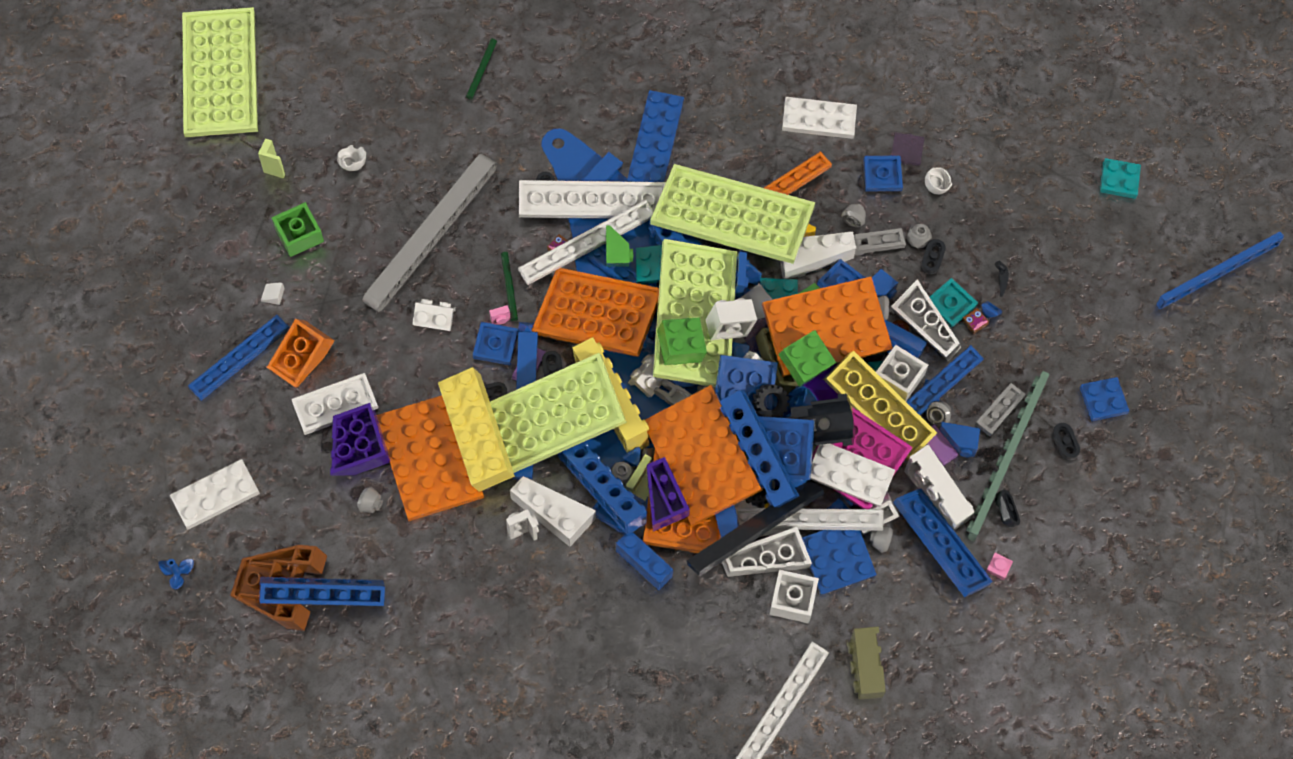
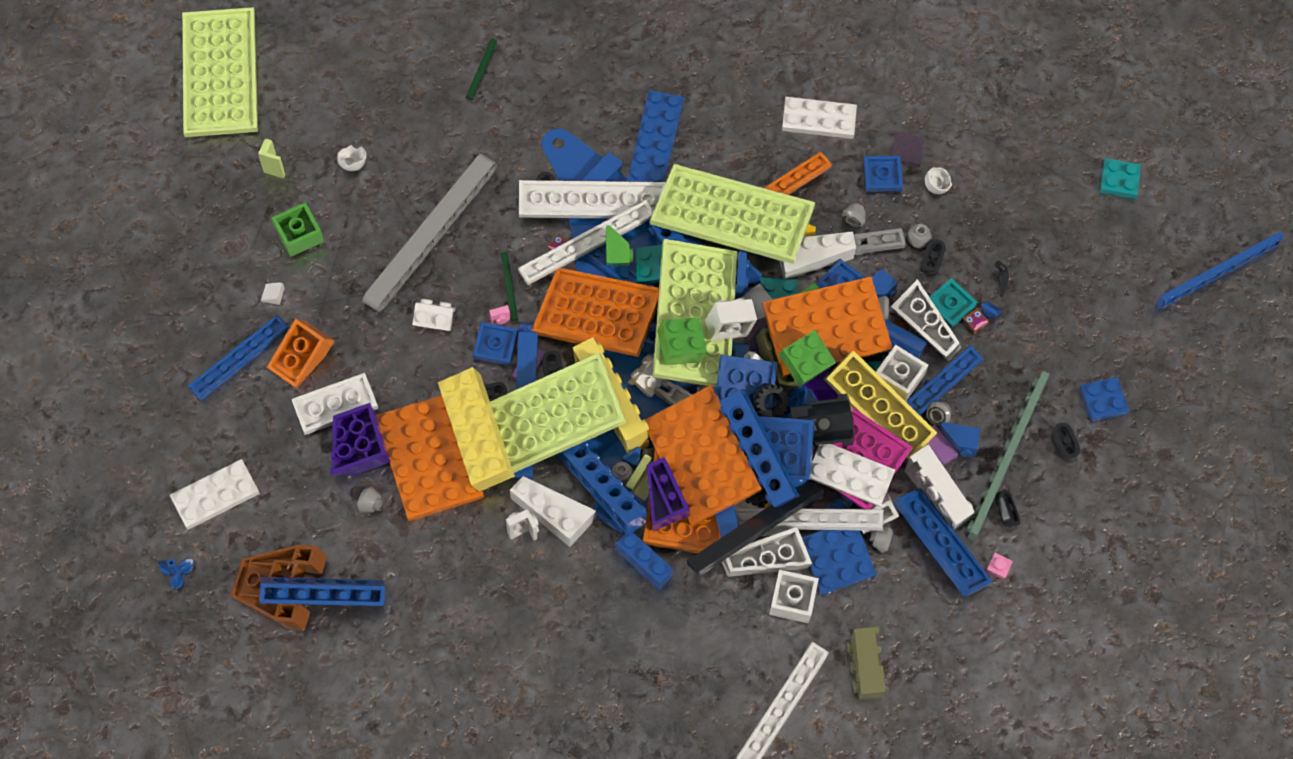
light grey plate [975,383,1026,436] -> none

